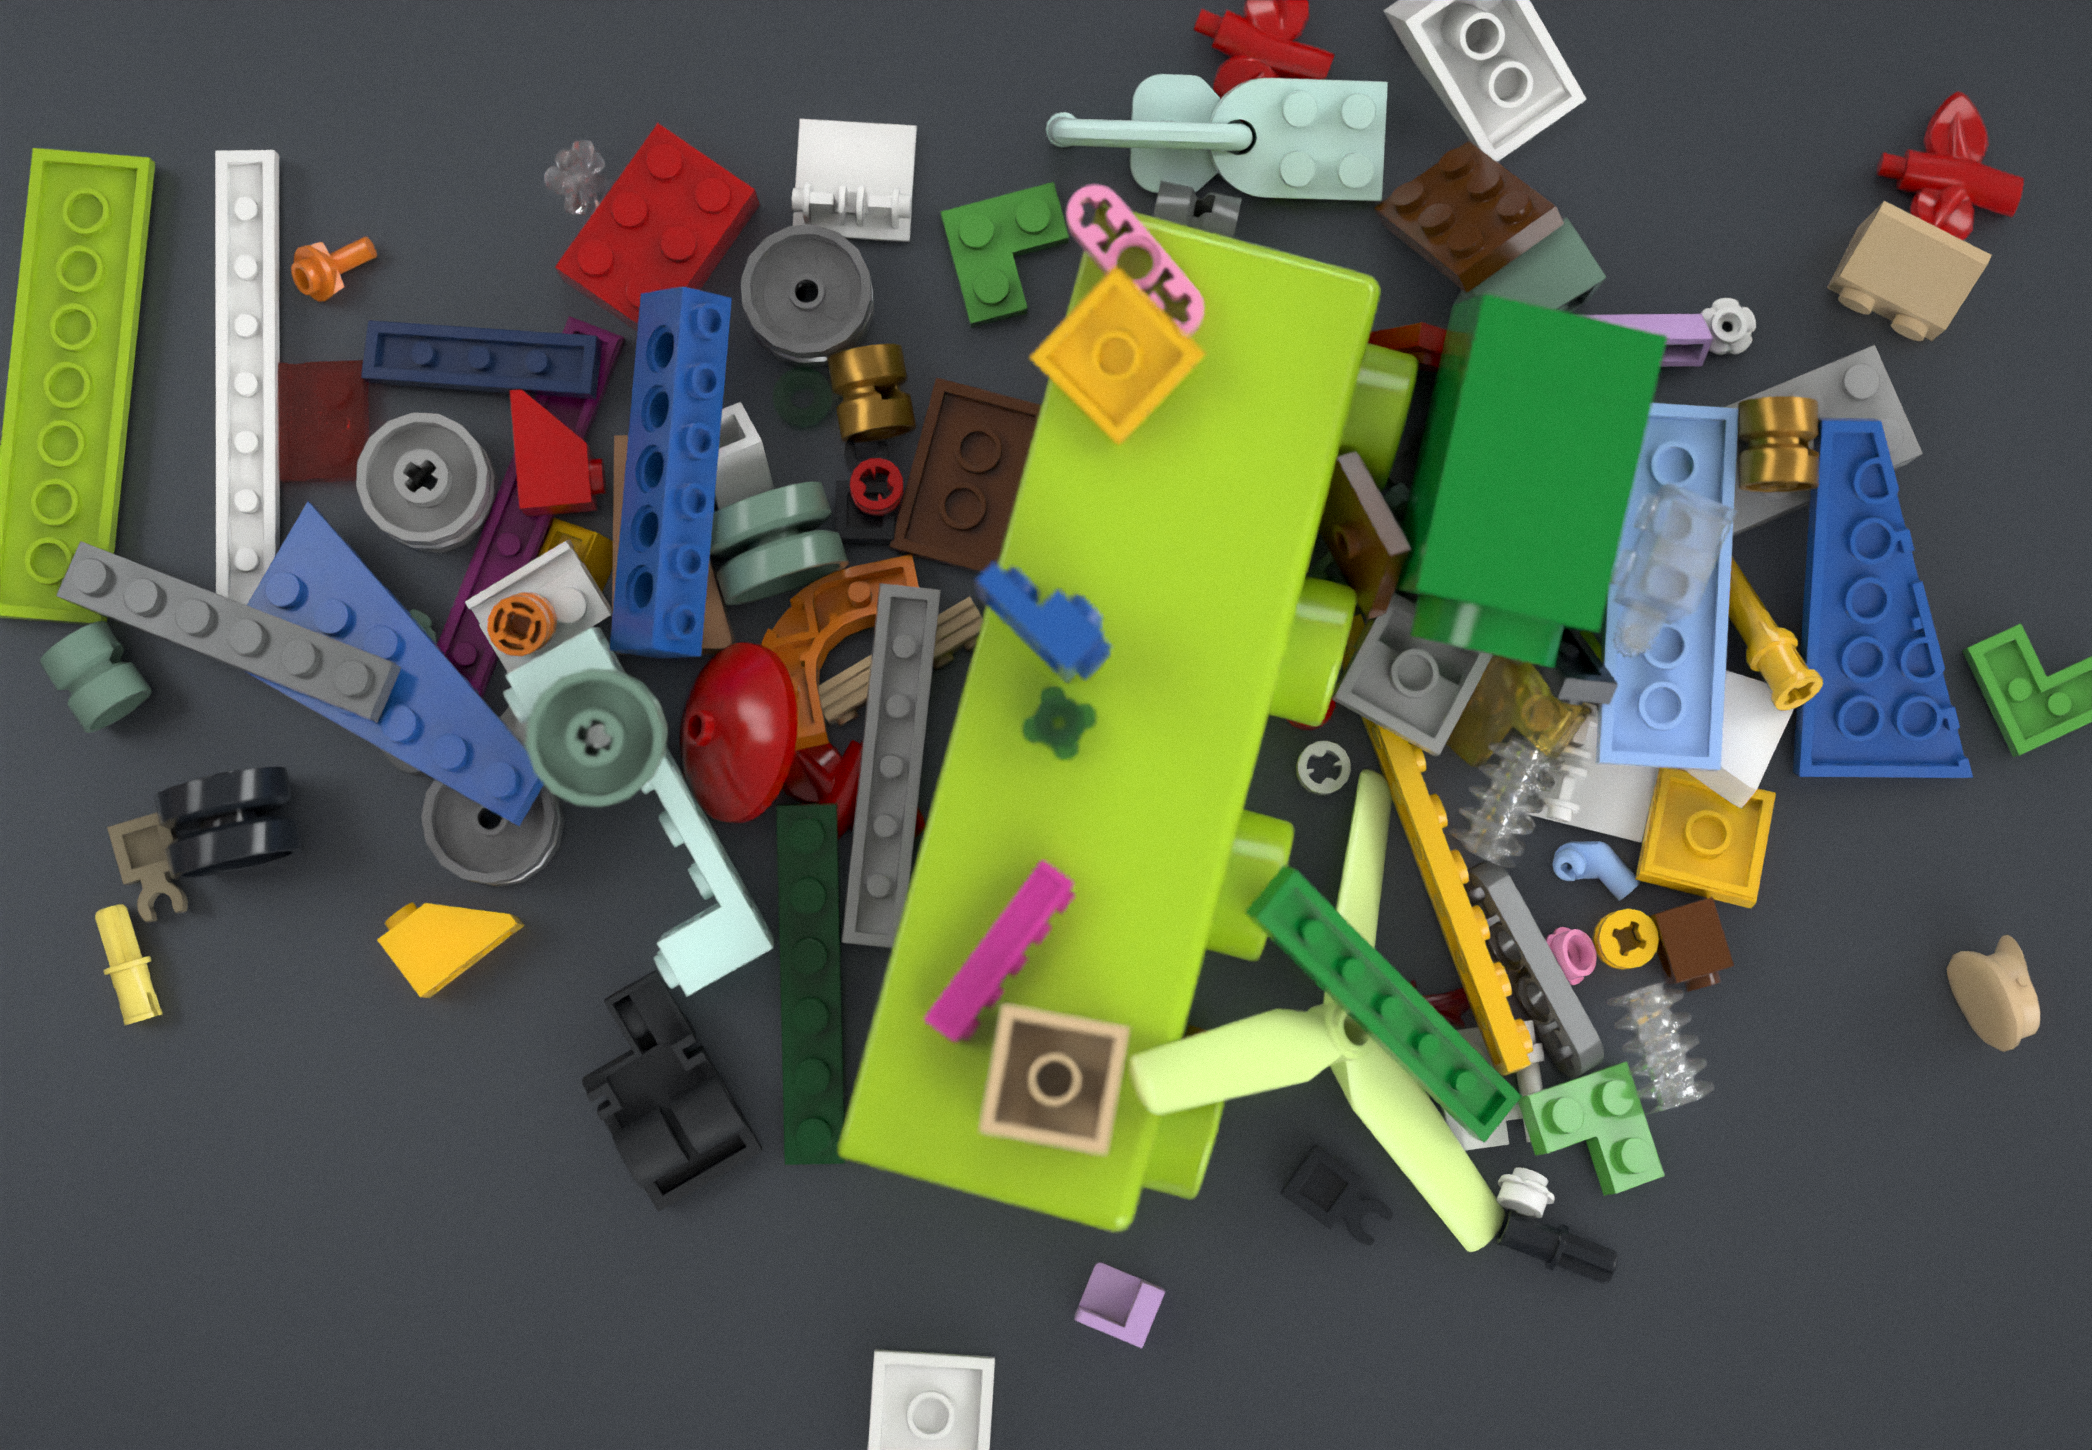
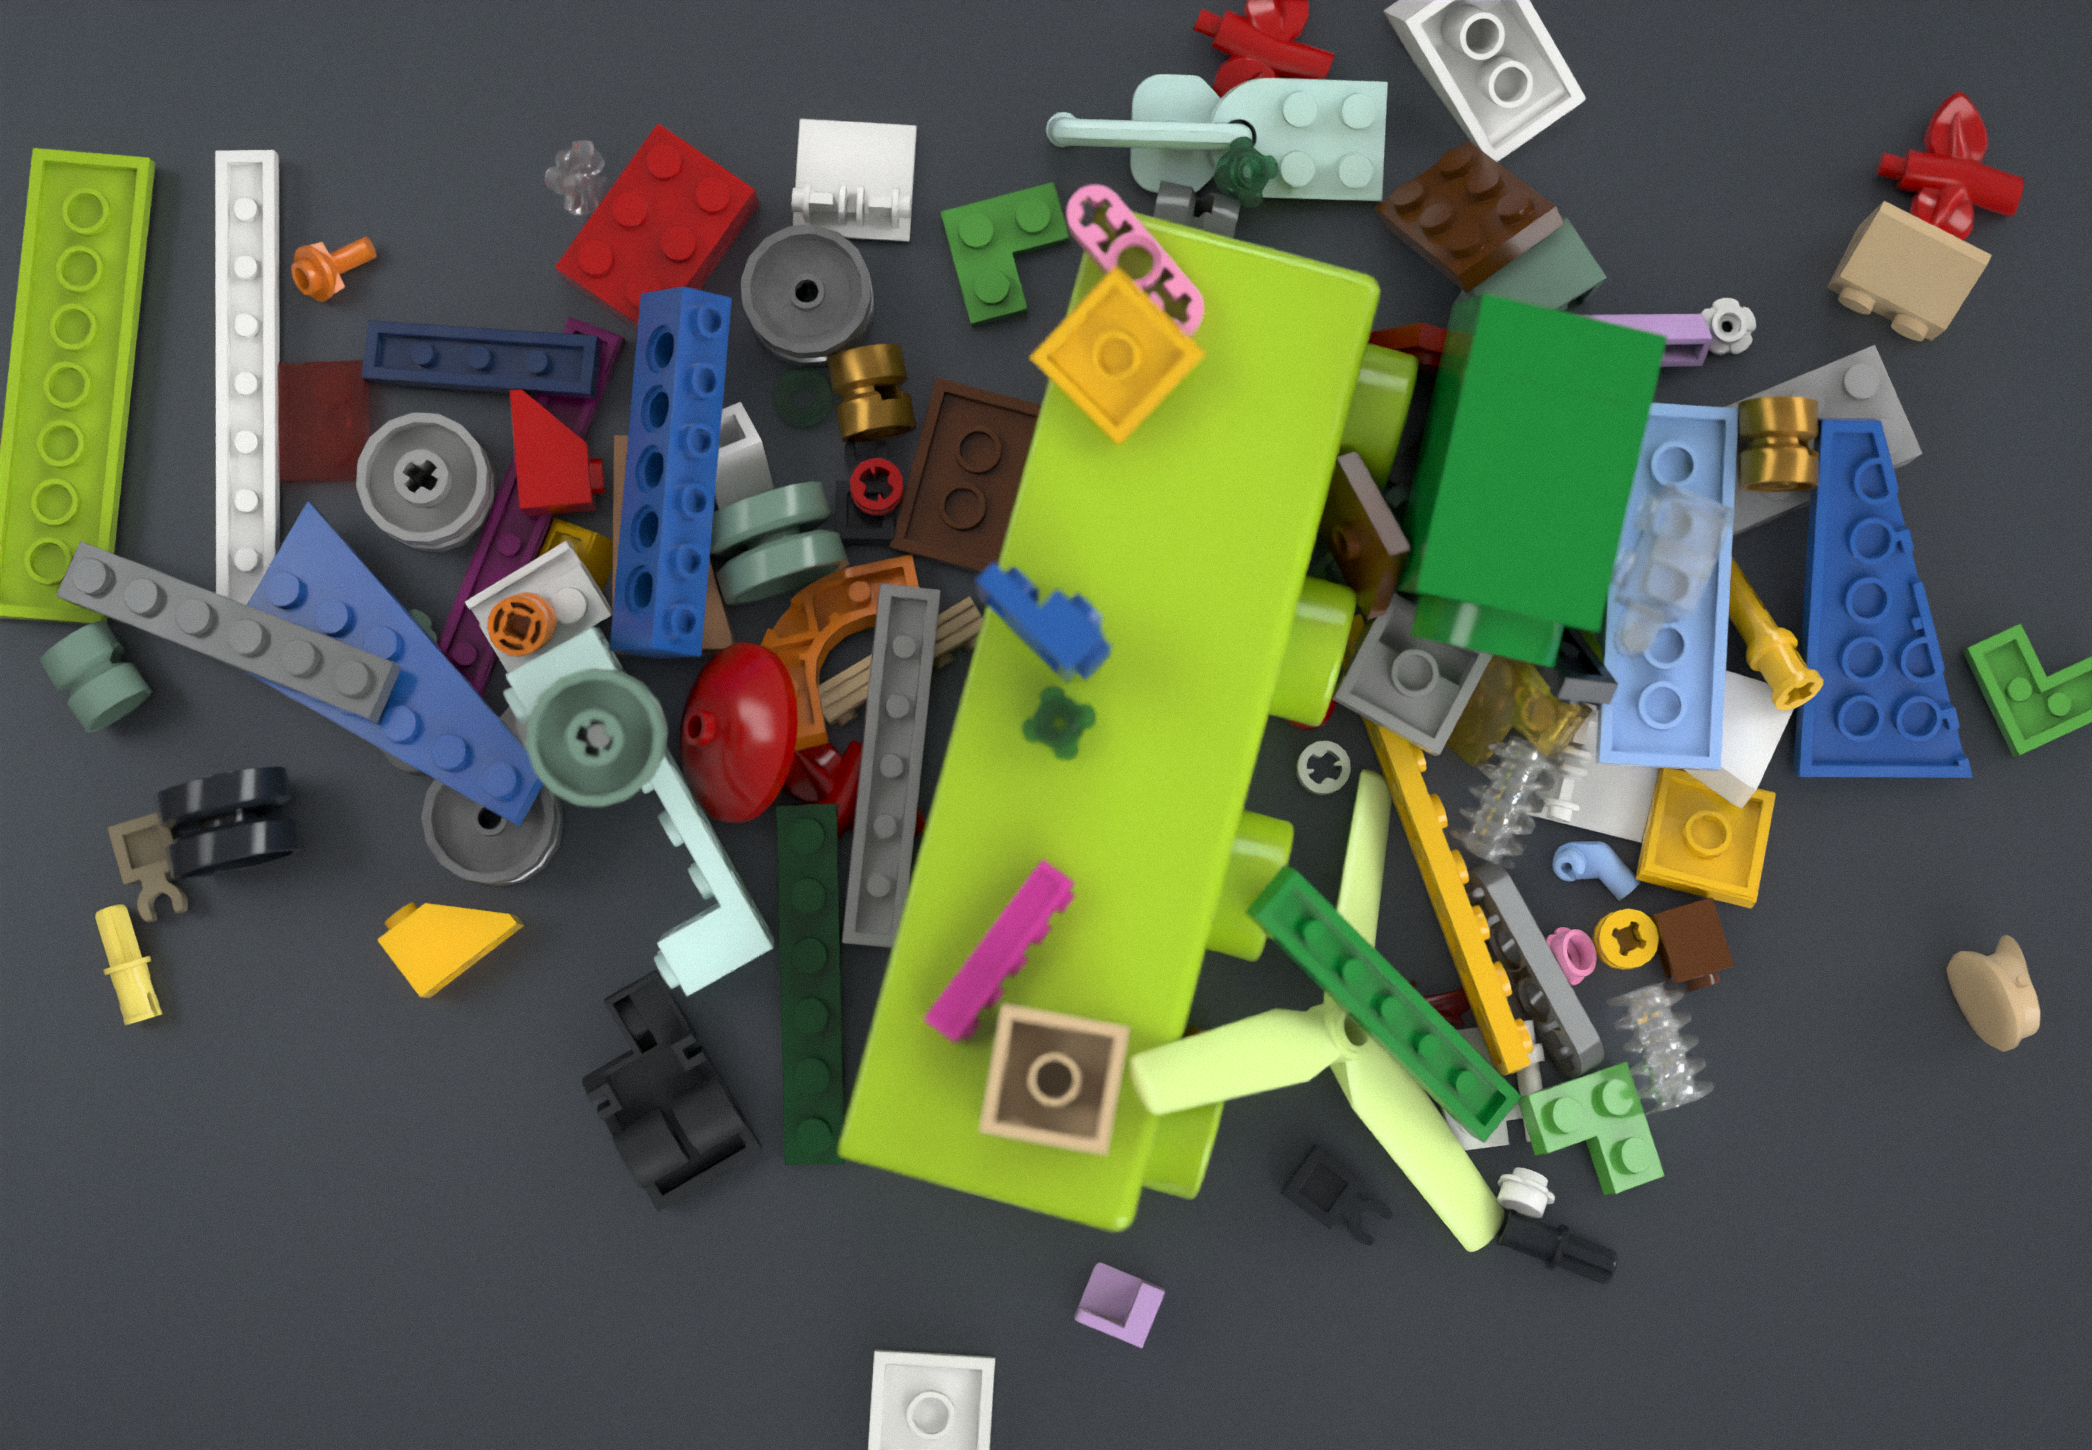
none -> clear green plate [1214,136,1278,208]

